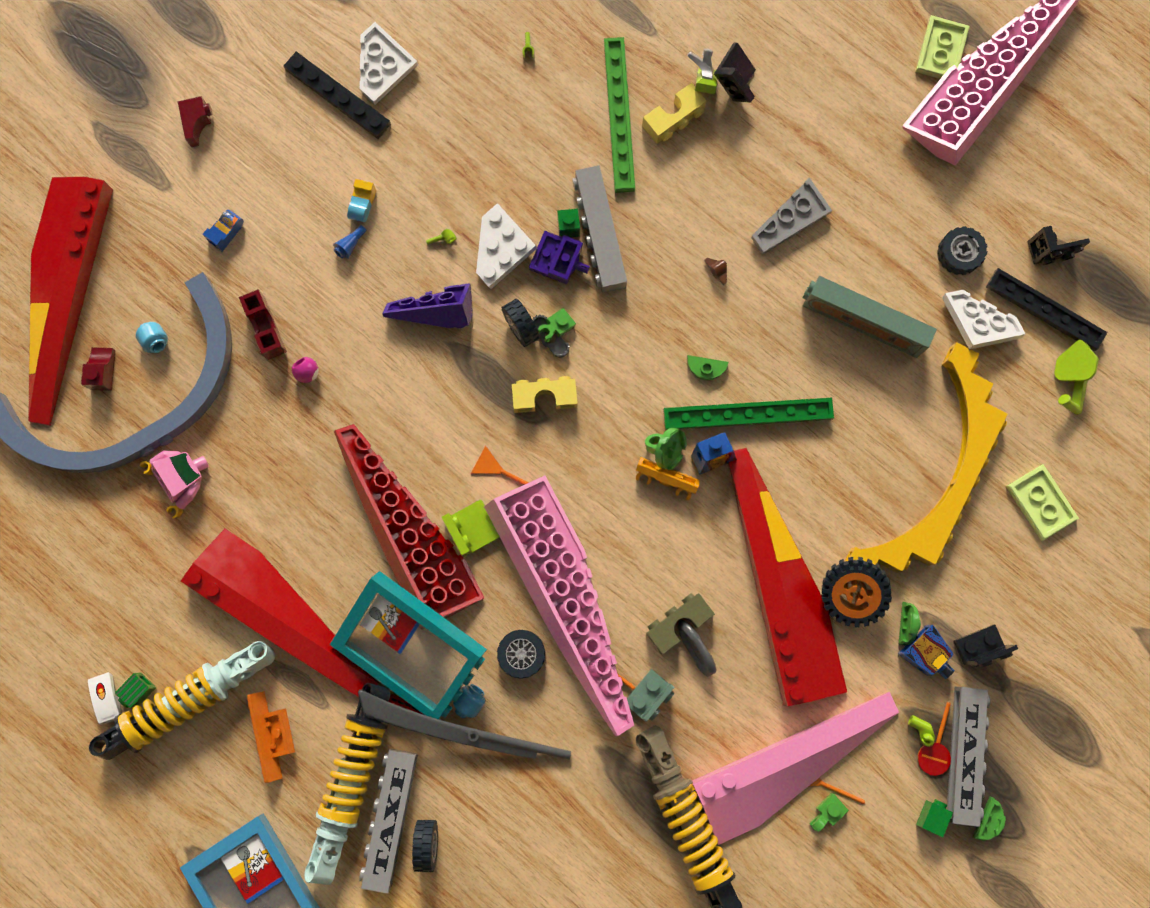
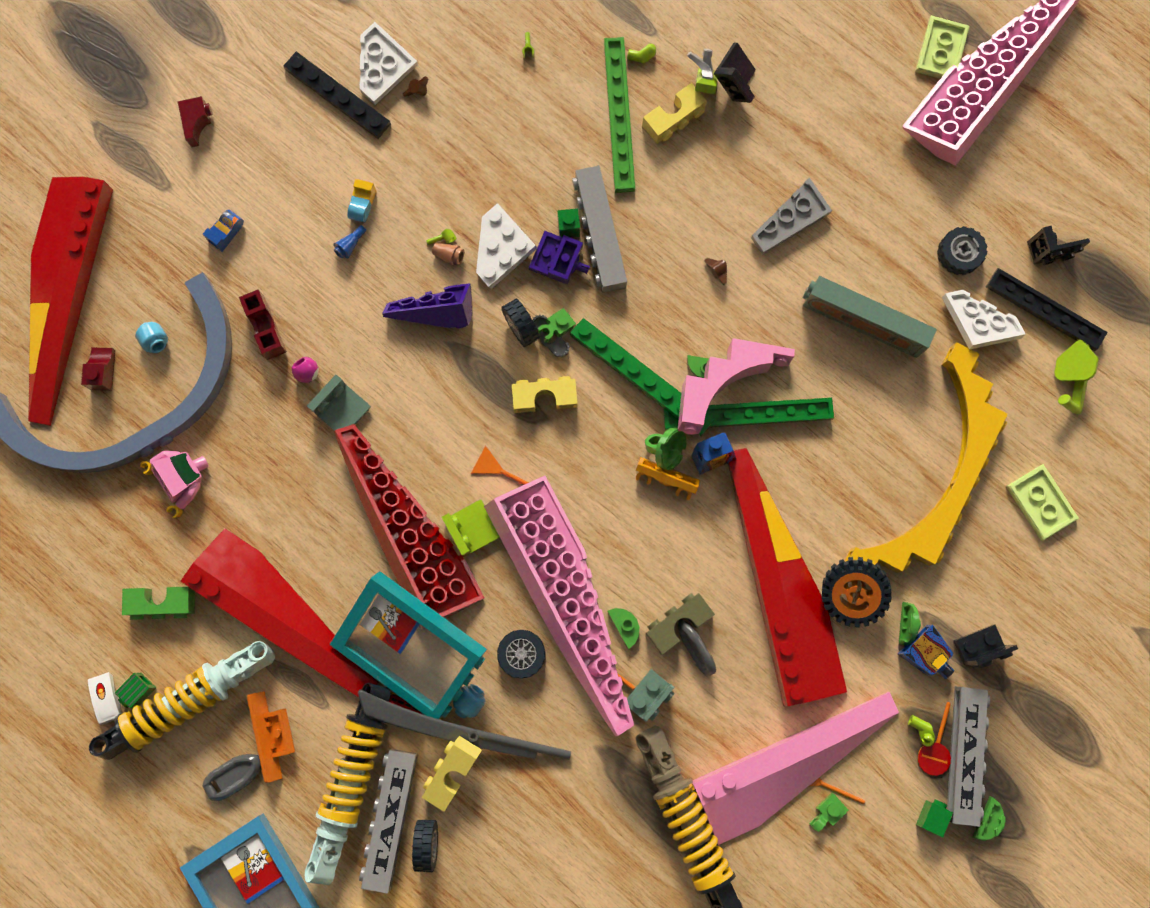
none -> bright green arch [122,587,195,620]
none -> dark grey piece [202,754,261,801]
none -> sand green bracket [307,375,371,431]
none -> reddish brown piece [402,76,429,97]
none -> light yellow arch [422,736,482,812]
none -> nougat cone [432,243,465,266]
none -> green plate [570,318,715,437]
none -> bright green plate [607,608,640,649]
none -> lime arm [627,44,656,63]
none -> bright pink arch [678,338,795,435]

